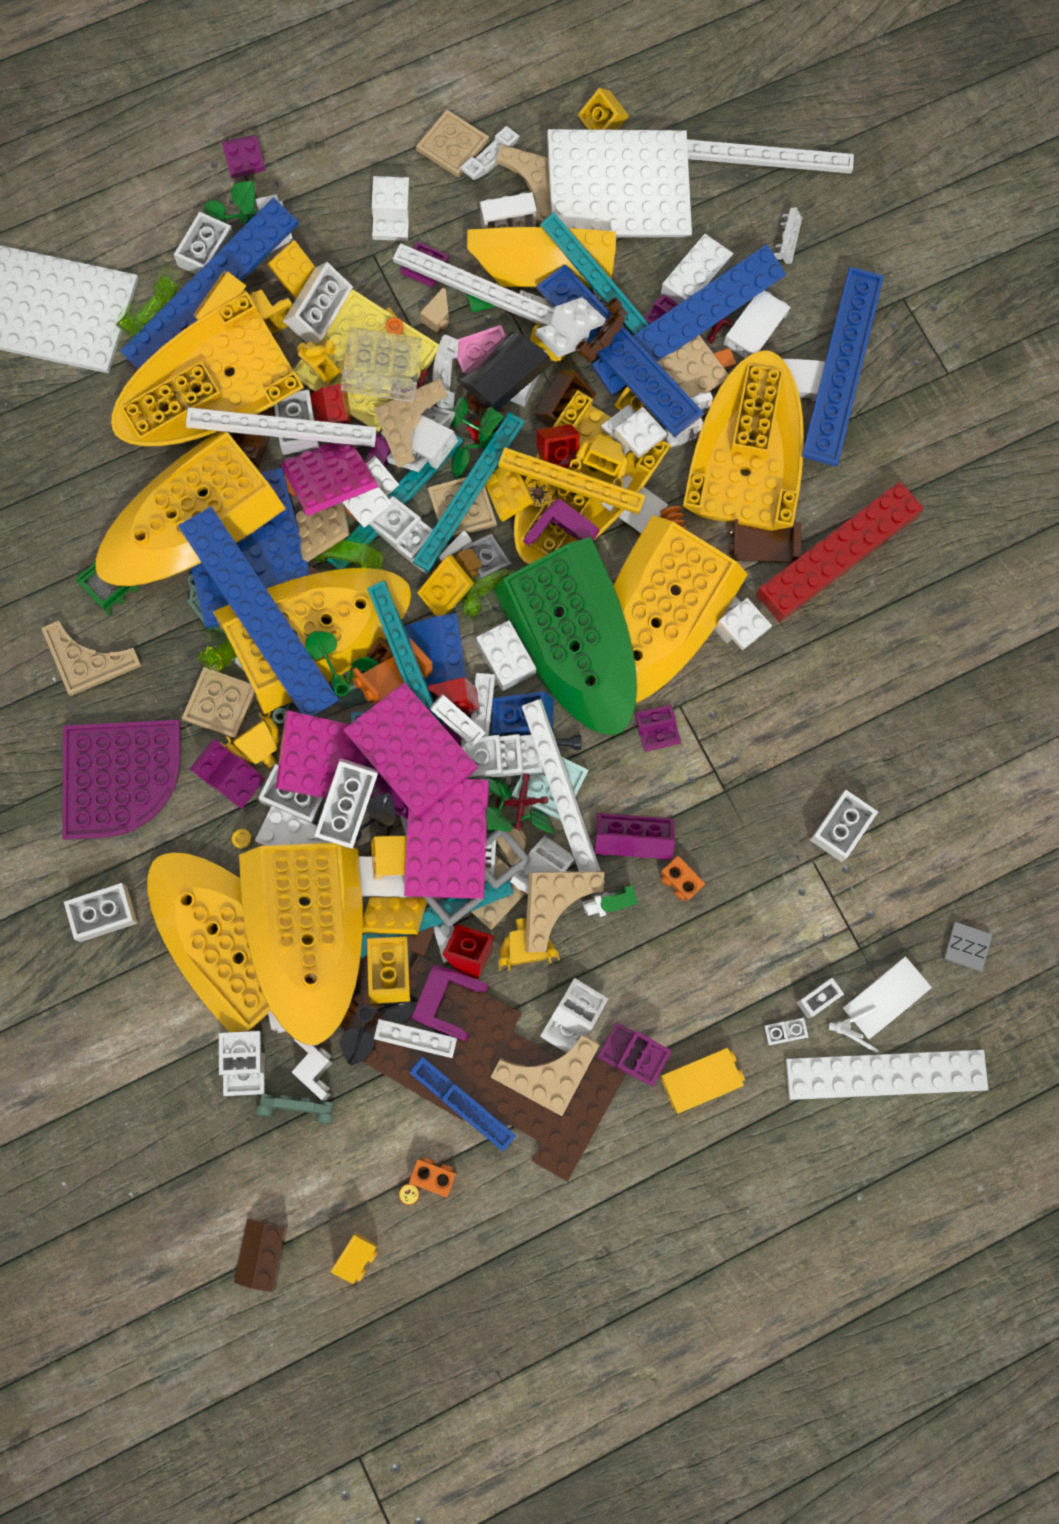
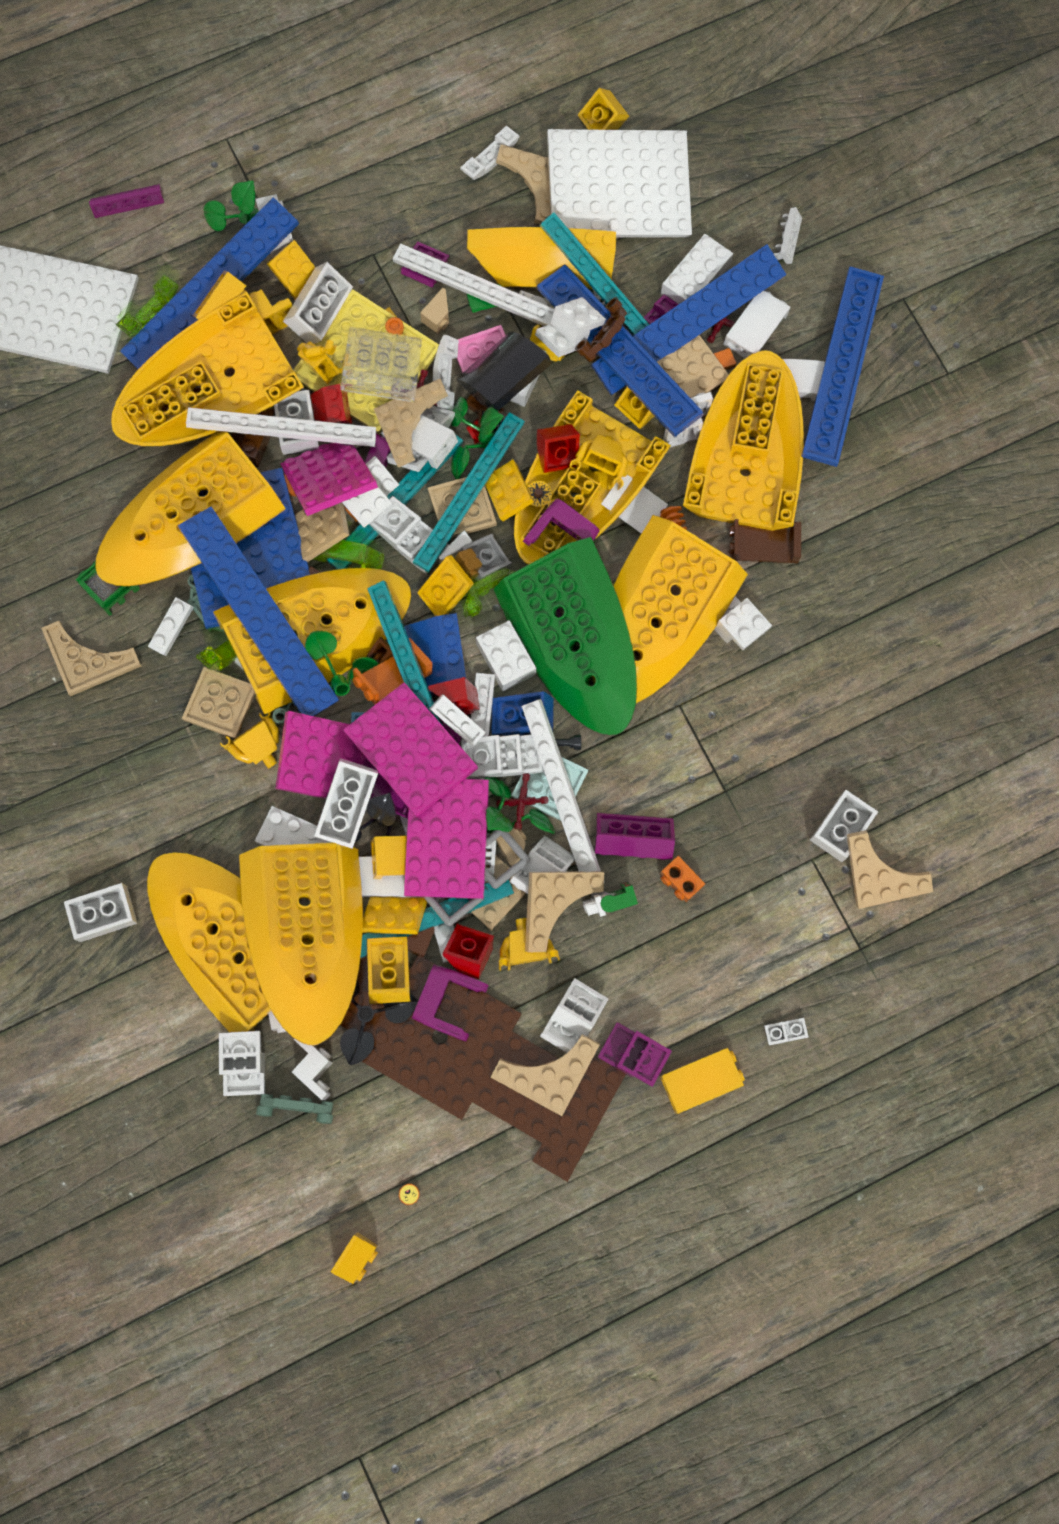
magenta plate [62,720,181,840] -> none
white brick [174,212,234,274] -> none
magenta bracket [189,738,265,809] -> none
magenta bracket [222,134,266,179] -> none
yellow tile [232,829,252,849] -> none
reddish brown slope [234,1219,288,1292] -> none
white brick [258,764,326,825] -> none
sand green piece [336,683,368,709] -> none
white bracket [372,176,410,241] -> none
white plate [374,1019,457,1058] -> none
blue slope [408,1056,516,1152] -> none
orange brick [409,1157,456,1197] -> none
tan plate [416,110,489,178] -> none
white brick [480,192,537,229] -> none
yellow plate [498,448,645,515] -> none
reddish brown slope [534,370,596,427] -> none
white bracket [601,404,667,458] -> none
magenta slope [635,705,681,752] -> none
white plate [687,139,854,174] -> none
red brick [756,481,924,623] -> none
white plate [785,1050,988,1100] -> none
white brick [796,978,844,1019] -> none
white plant [829,1007,879,1053] -> none
white slope [843,956,932,1039] -> none
light grey tile [943,922,993,972] -> none
none -> magenta fence [89,184,164,218]
none -> white plate [148,597,194,656]
none -> tan plate [847,830,933,909]

